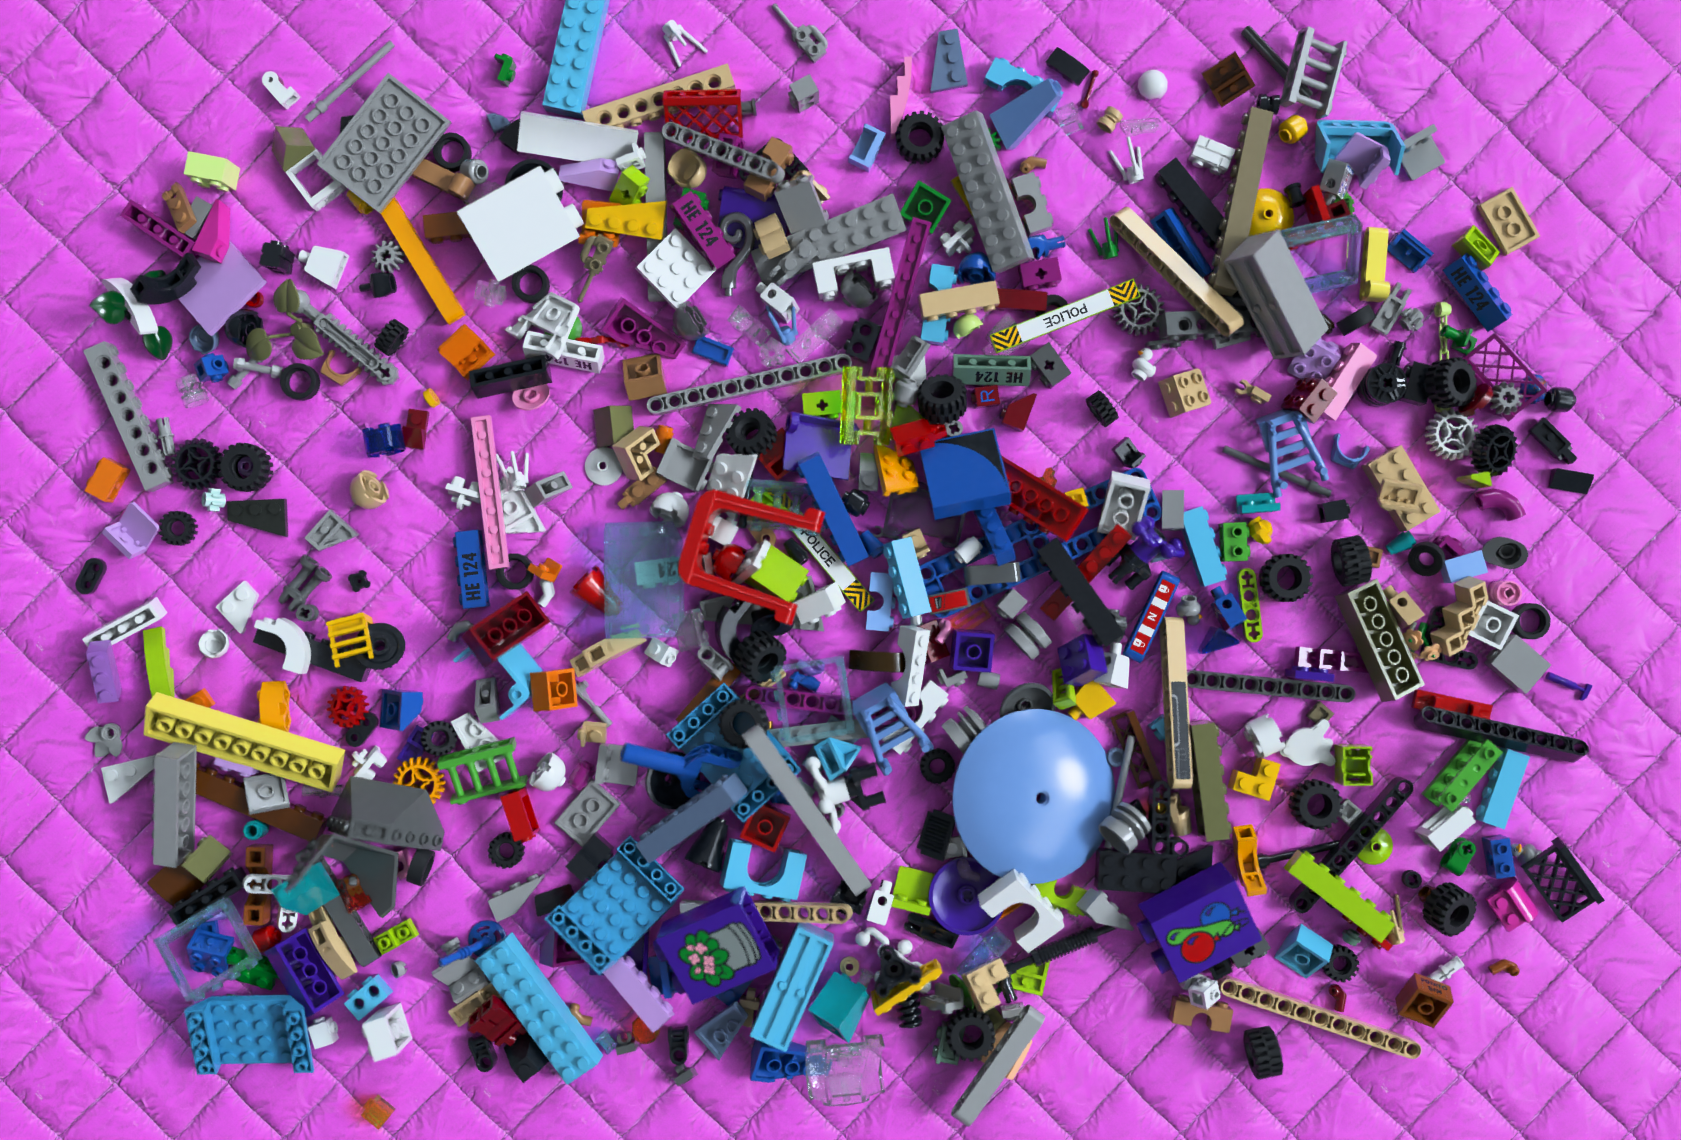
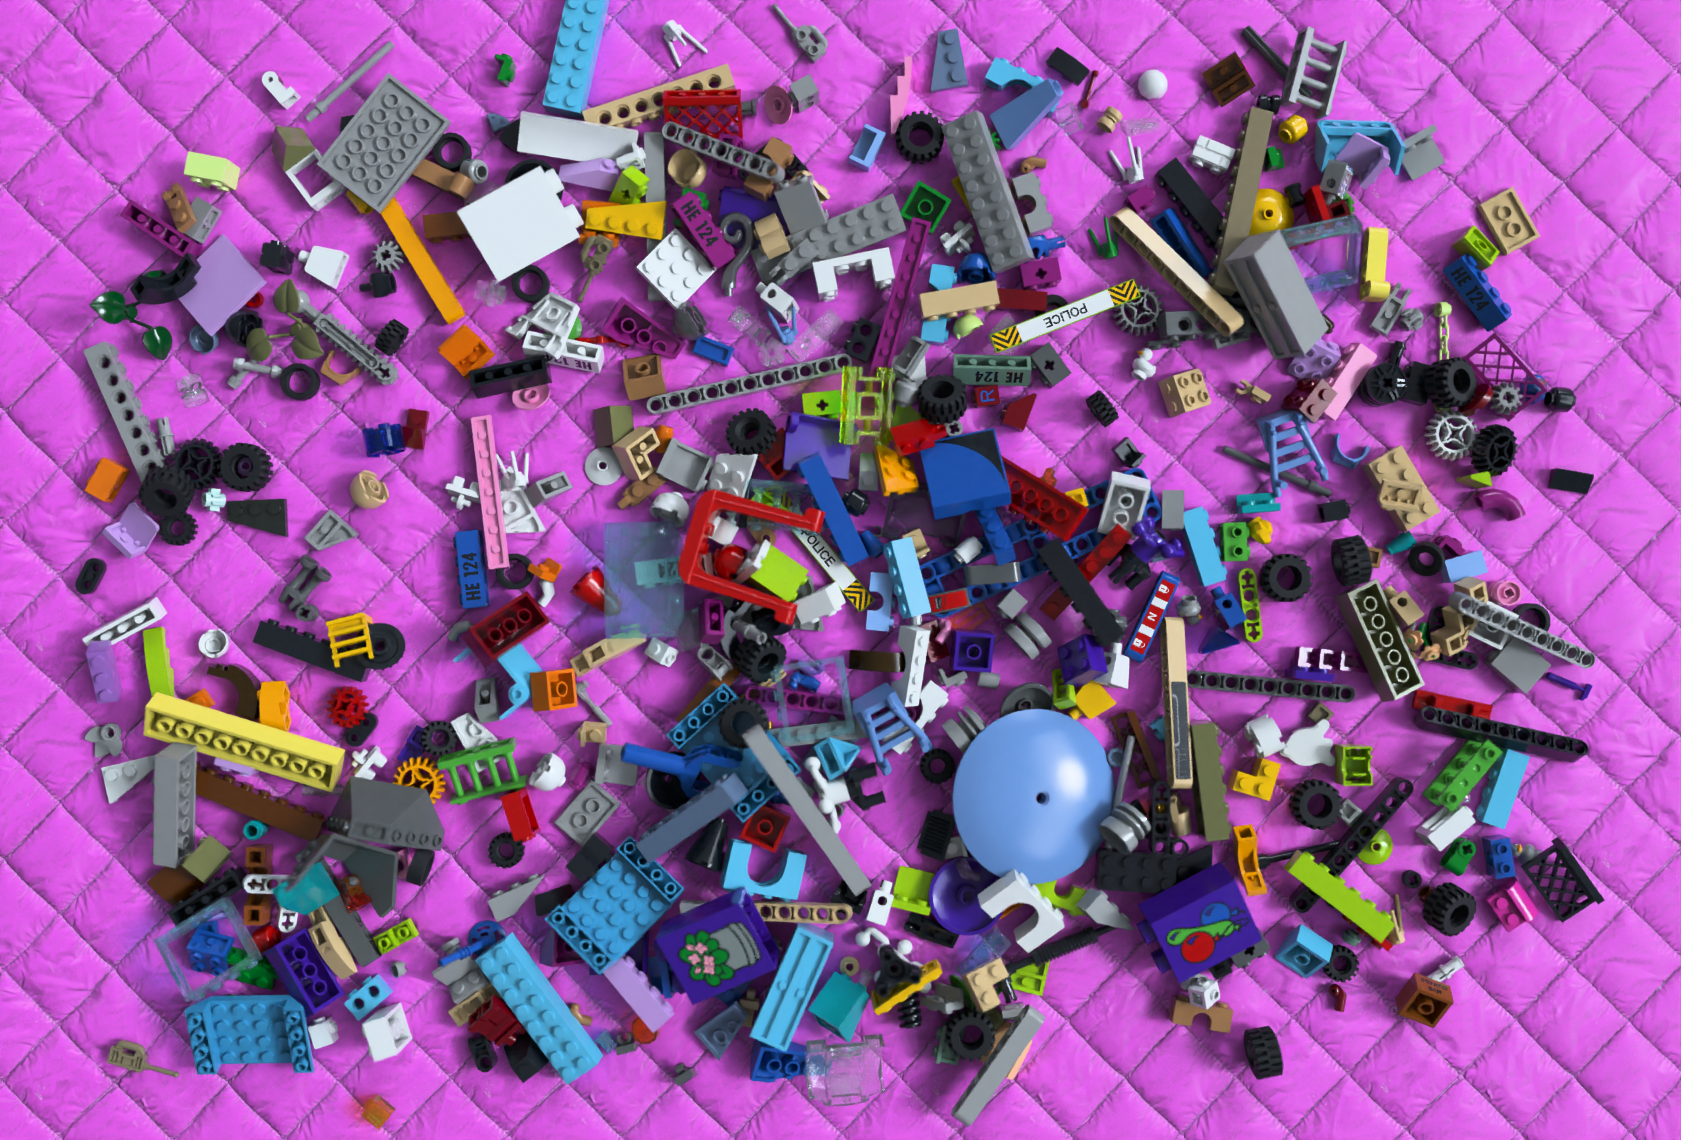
white slope [102,278,158,335] -> none
dark pink slope [192,199,230,263] -> none
blue brick [193,353,229,383] -> none
white wing [216,581,259,634] -> none
light grey tile [243,773,290,815] -> none
white arch [254,617,311,674] -> none
black plate [348,570,371,592] -> none
blue slope [380,689,423,731] -> none
yellow tile [423,388,440,408] -> none
black piece [668,1026,689,1065] -> none
light grey wing [692,404,742,460] -> none
black cone [783,538,810,566] -> none
flat silver cylinder [840,270,878,308] -> none
tan beam [1217,975,1421,1059] -> none
black tyre [1336,304,1376,336] -> none
blue hinge [1387,229,1434,273] -> none
green bracket [1440,325,1477,355] -> none
dark grey piece [1482,537,1528,569] -> none
dark orange arm [1488,959,1520,976] -> none
black hinge [1528,417,1578,465] -> none
none -> dark tan piece [106,1040,179,1078]
none -> black tyre [139,465,195,518]
none -> dark brown arch [207,663,261,719]
none -> magenta brick [698,598,725,644]
none -> light grey pin [732,619,767,644]
none -> bright pink dish [764,85,793,124]
none -> magenta brick [1124,185,1157,215]
none -> green bracket [1264,146,1285,172]
none -> light grey beam [1448,592,1595,669]

